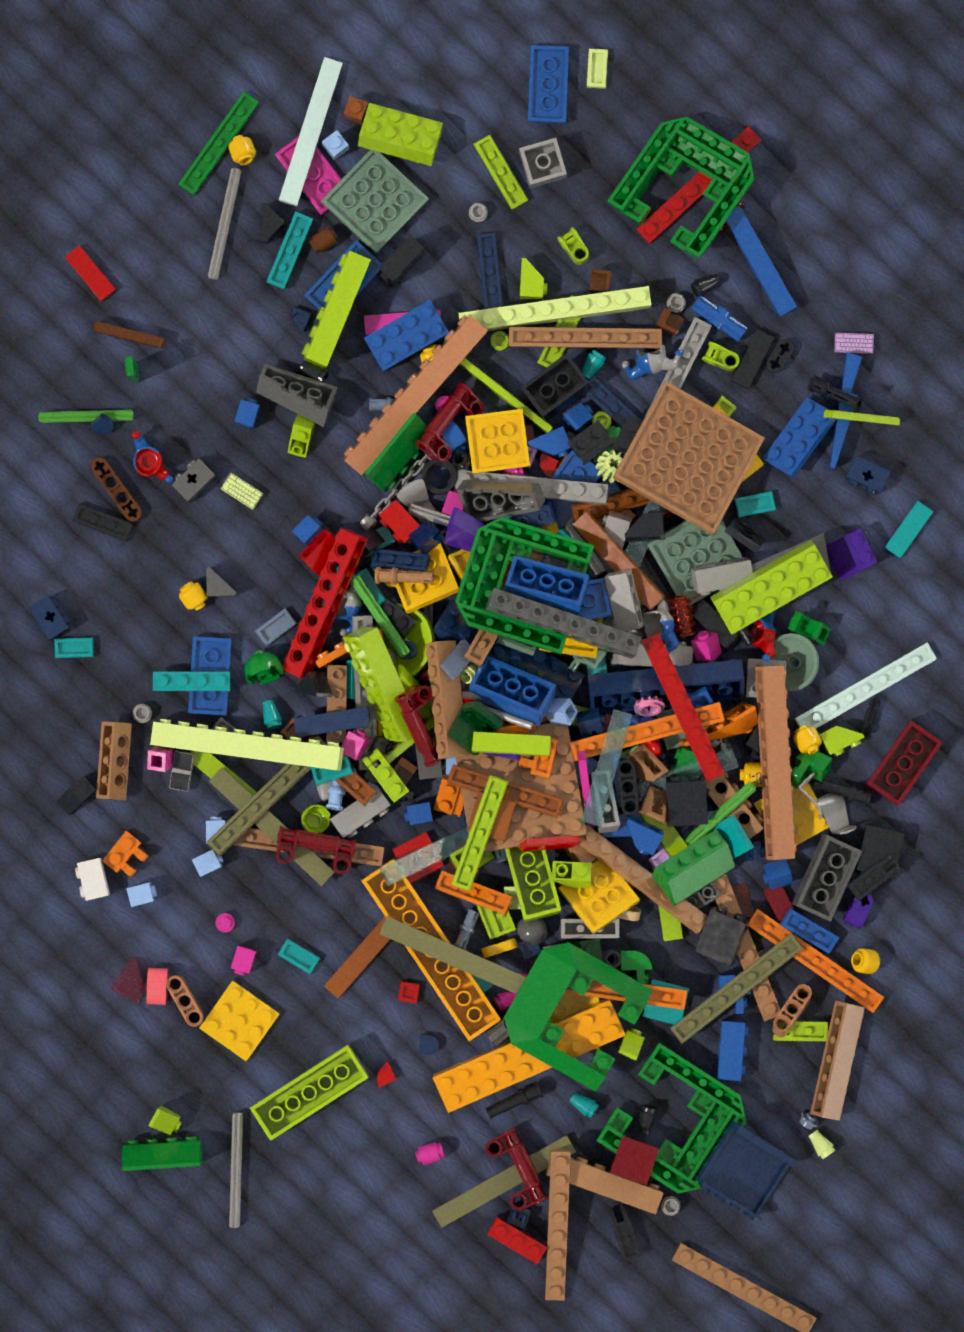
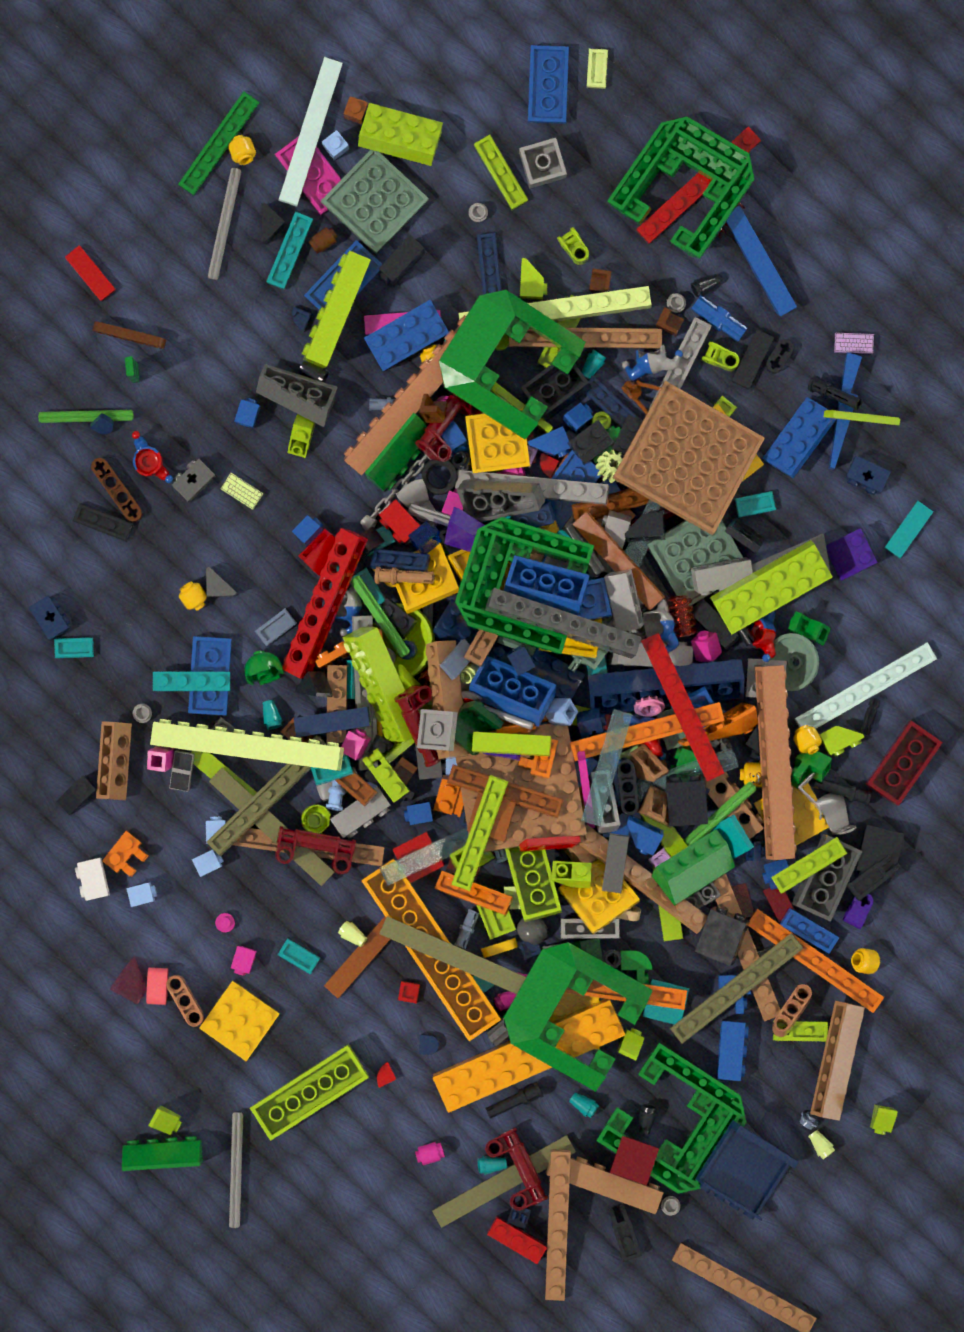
none -> yellowish green cone [338,921,368,947]
none -> light grey plate [417,709,458,751]
none -> reddish brown panel [419,394,448,423]
none -> green slope [439,290,586,440]
none -> teal cone [478,1156,507,1175]
none -> dark blue panel [507,644,536,675]
none -> dark grey tile [602,833,629,893]
none -> dark orange plant [621,380,662,414]
none -> lime tile [771,837,847,894]
none -> lime slope [870,1104,898,1135]

